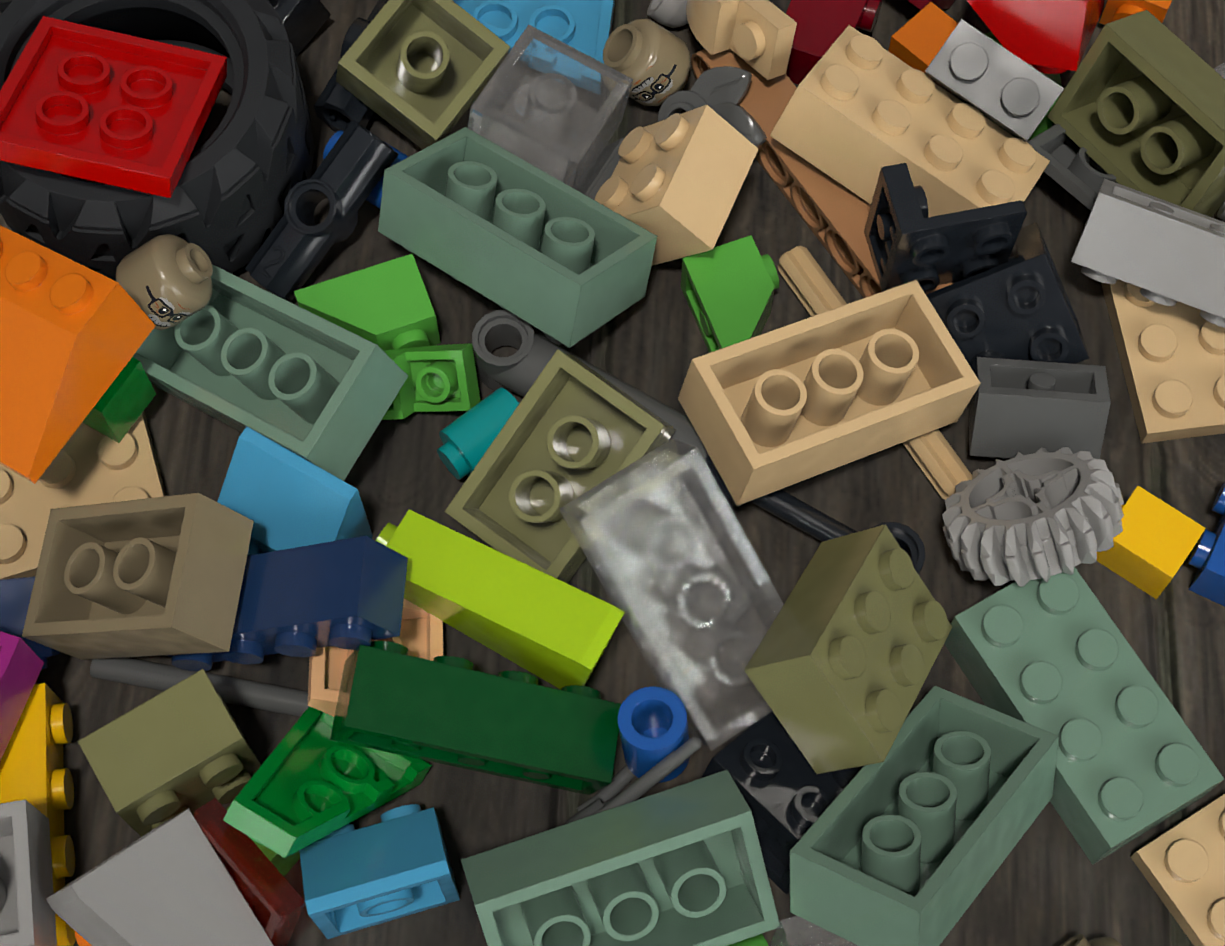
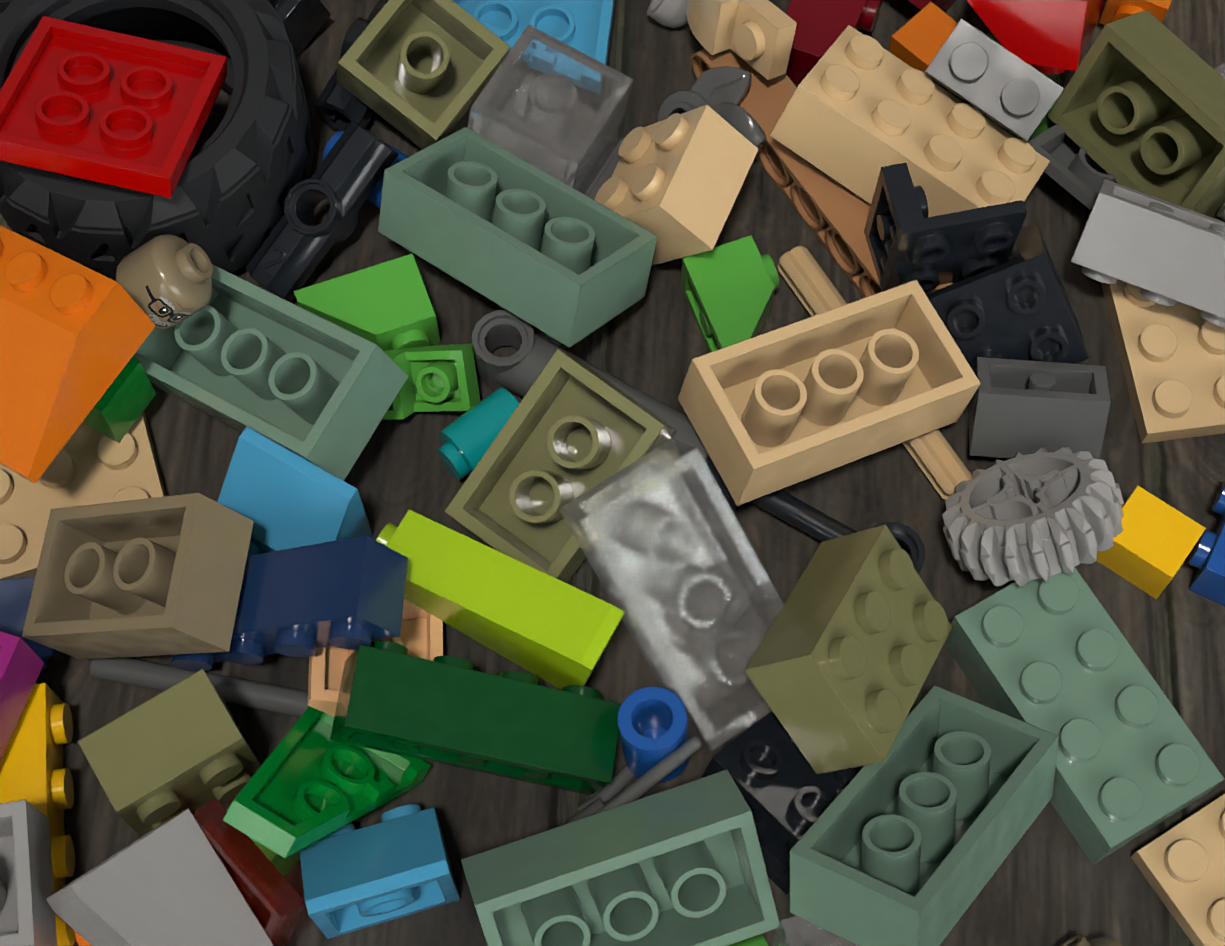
dark tan head [603,19,690,107] -> none

